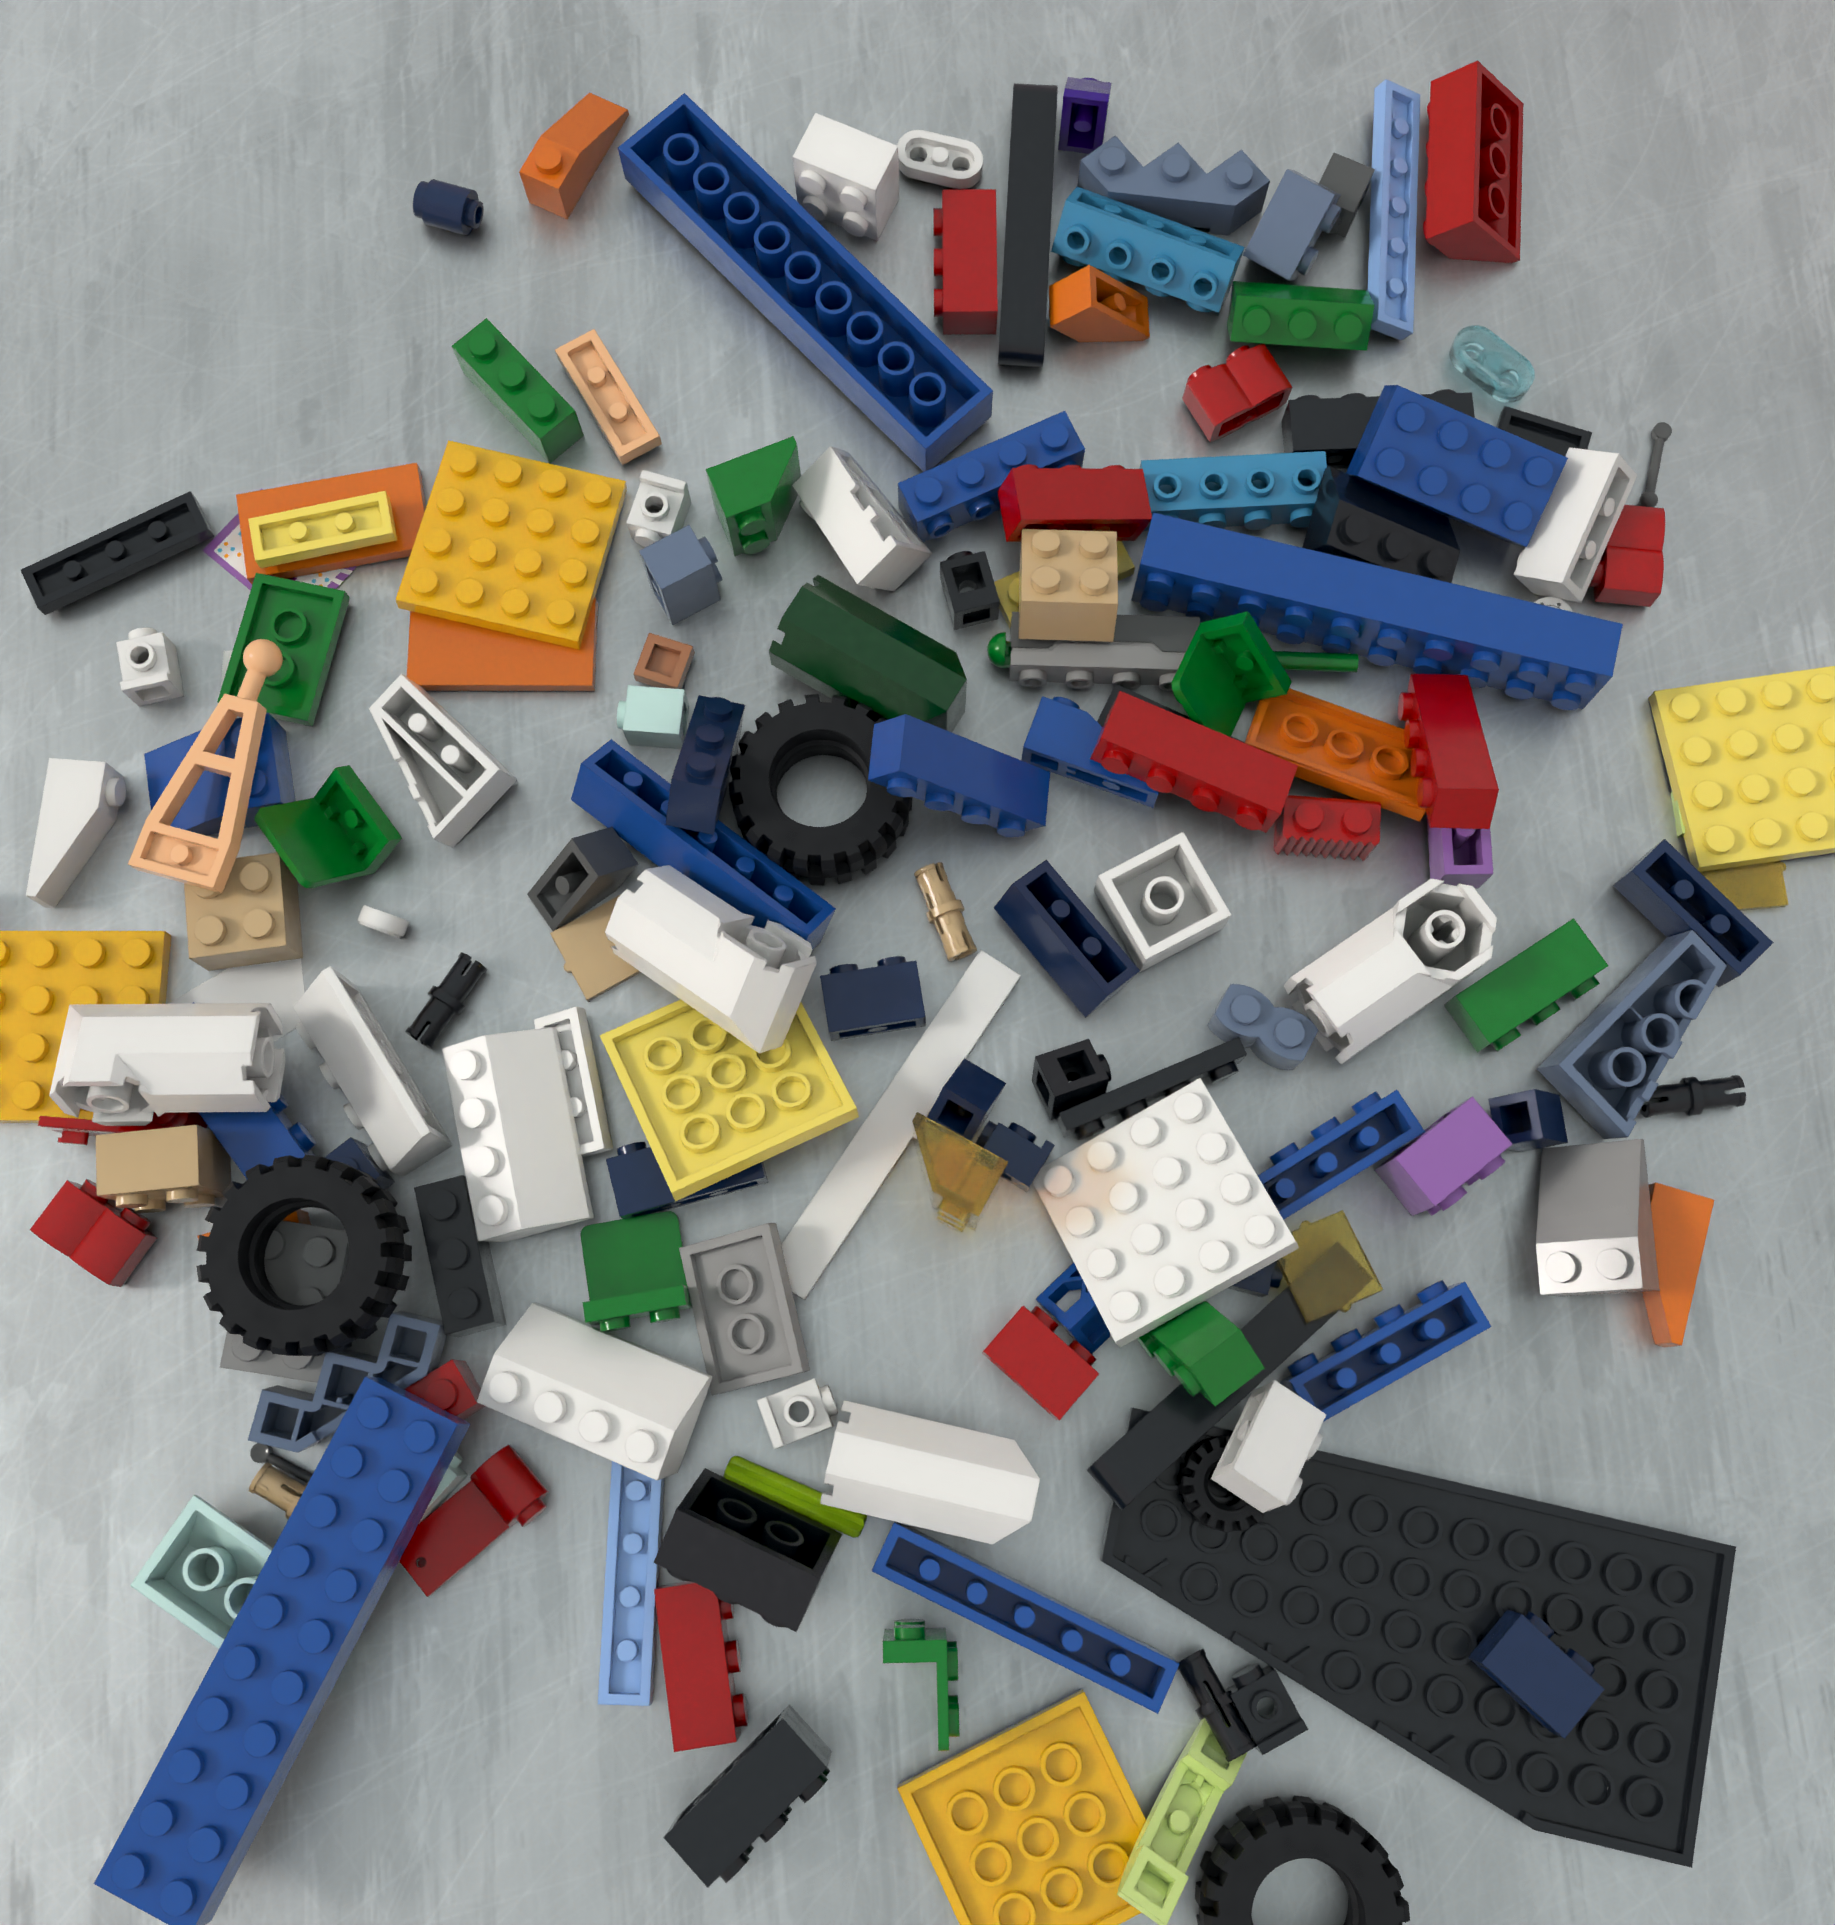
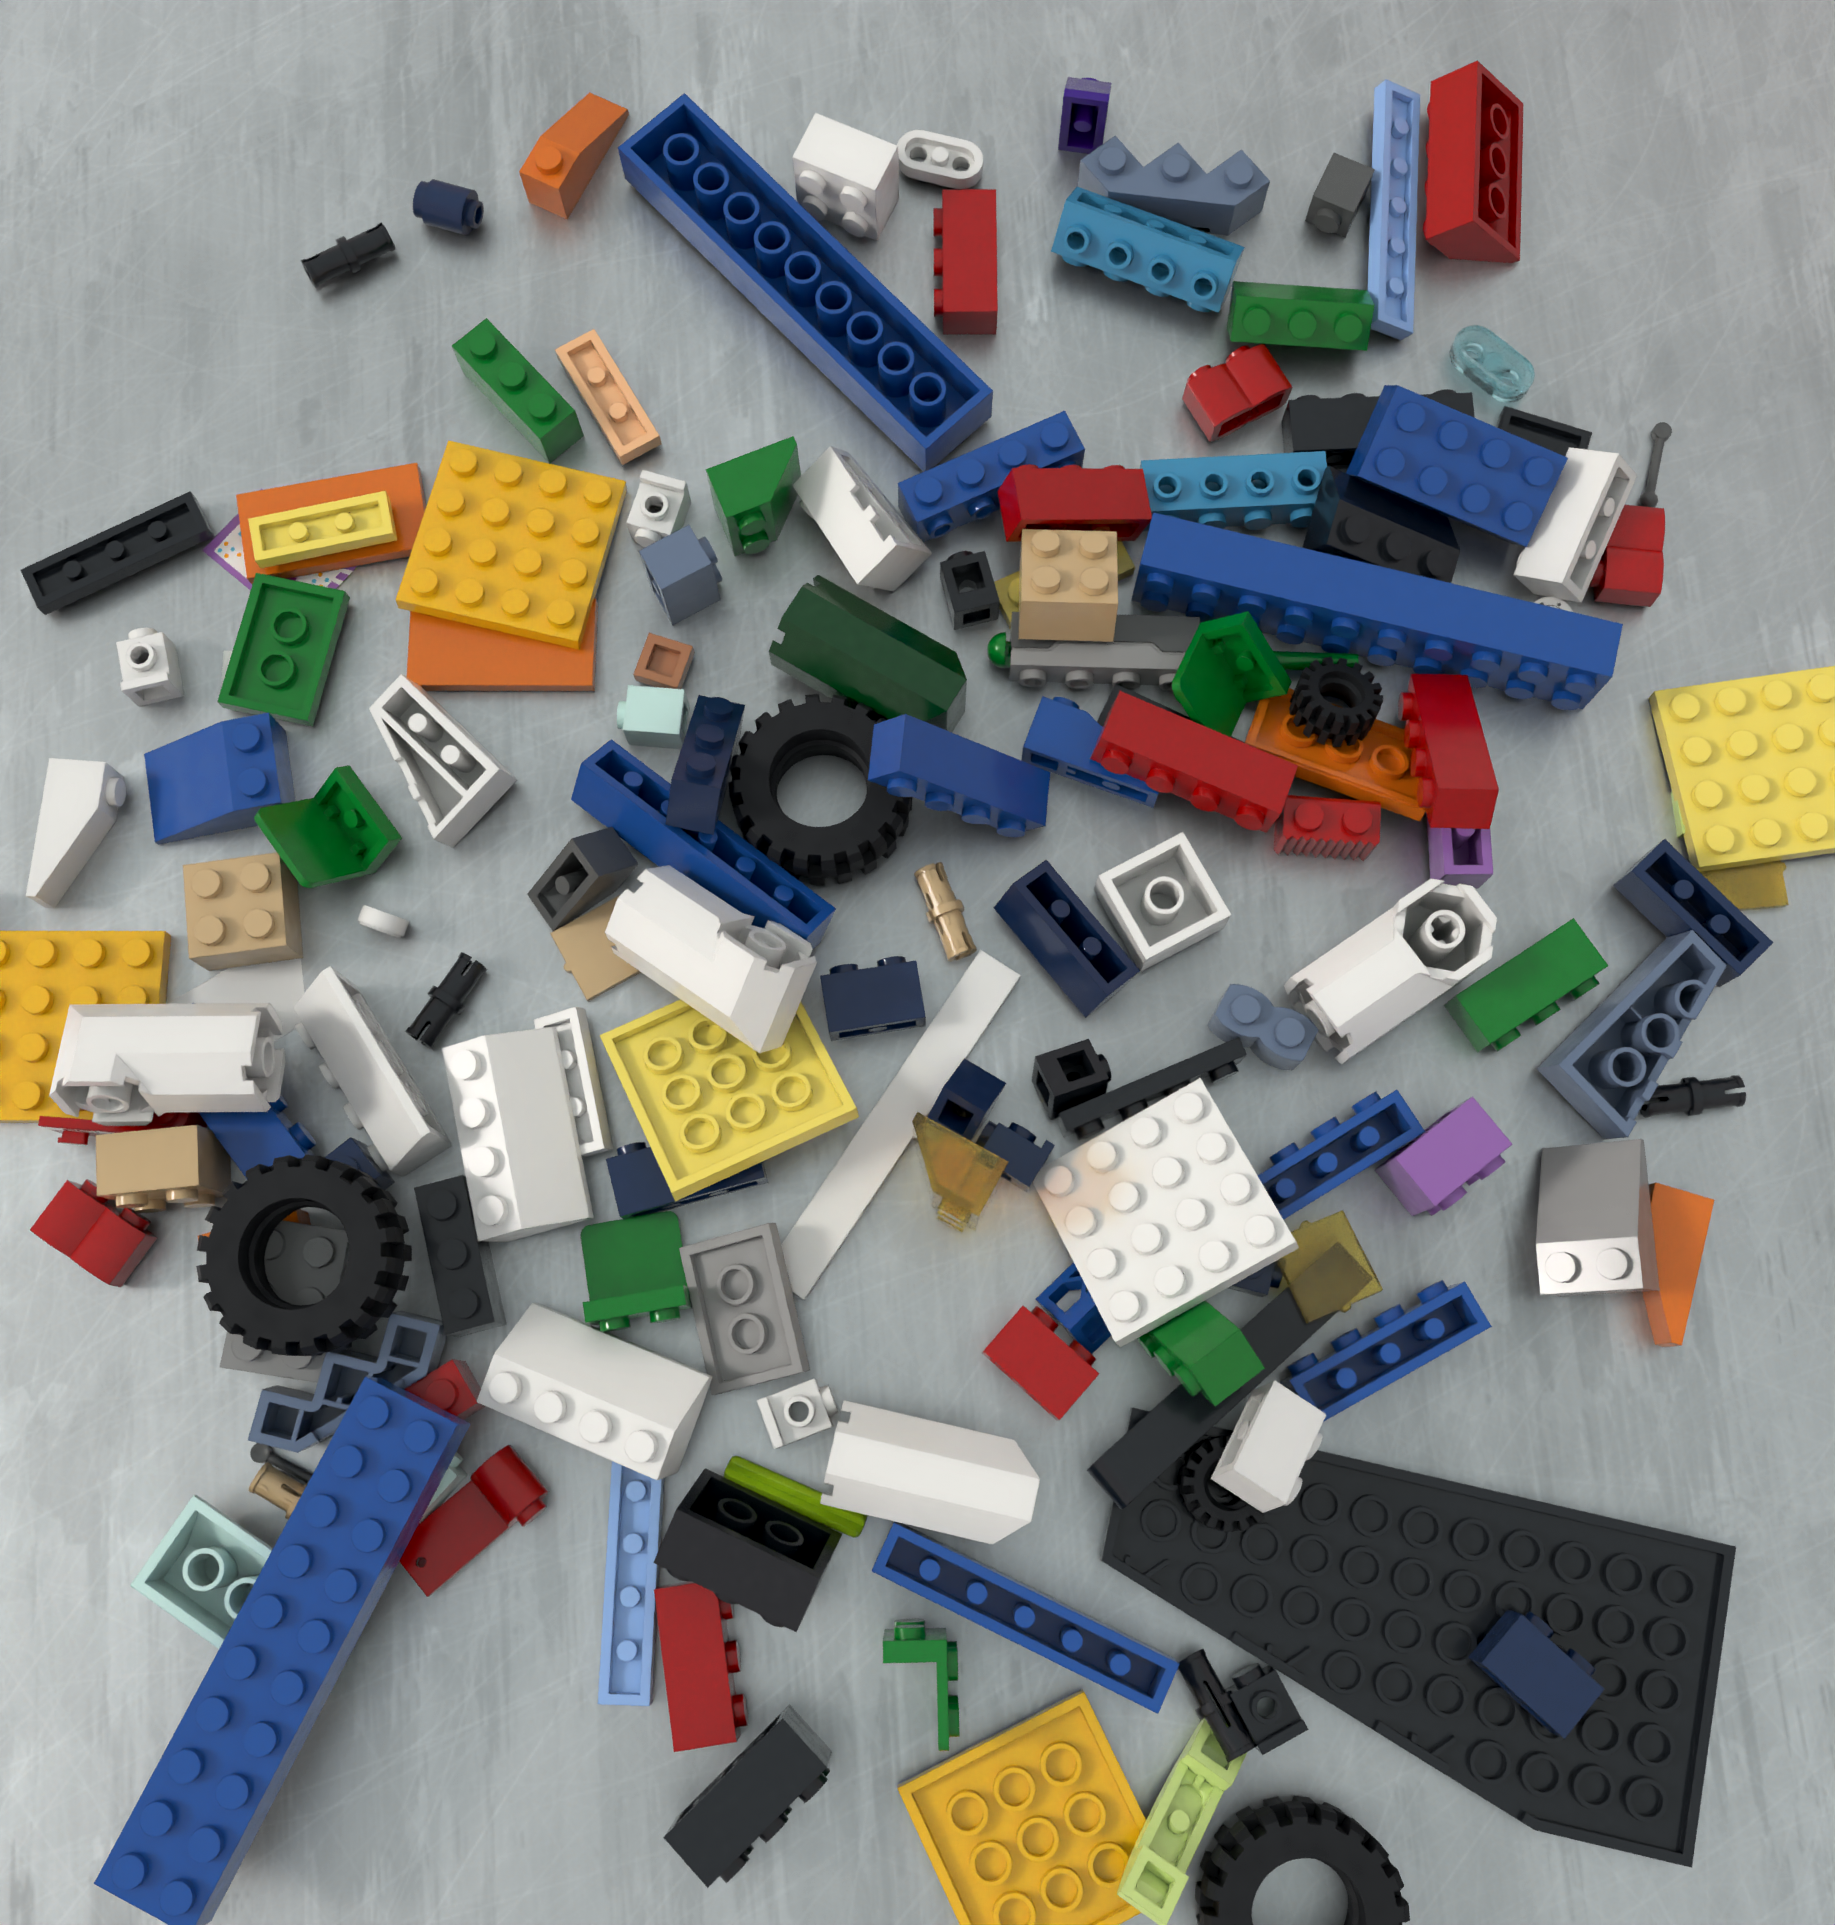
light nougat plate [128,639,283,893] -> none
black beam [998,83,1058,367] -> none
orange slope [1049,265,1150,342] -> none
sand blue brick [1243,169,1342,281] -> none
dark blue brick [1488,1089,1568,1152] -> none
none -> black pin [301,222,395,288]
none -> black tyre [1289,657,1383,747]

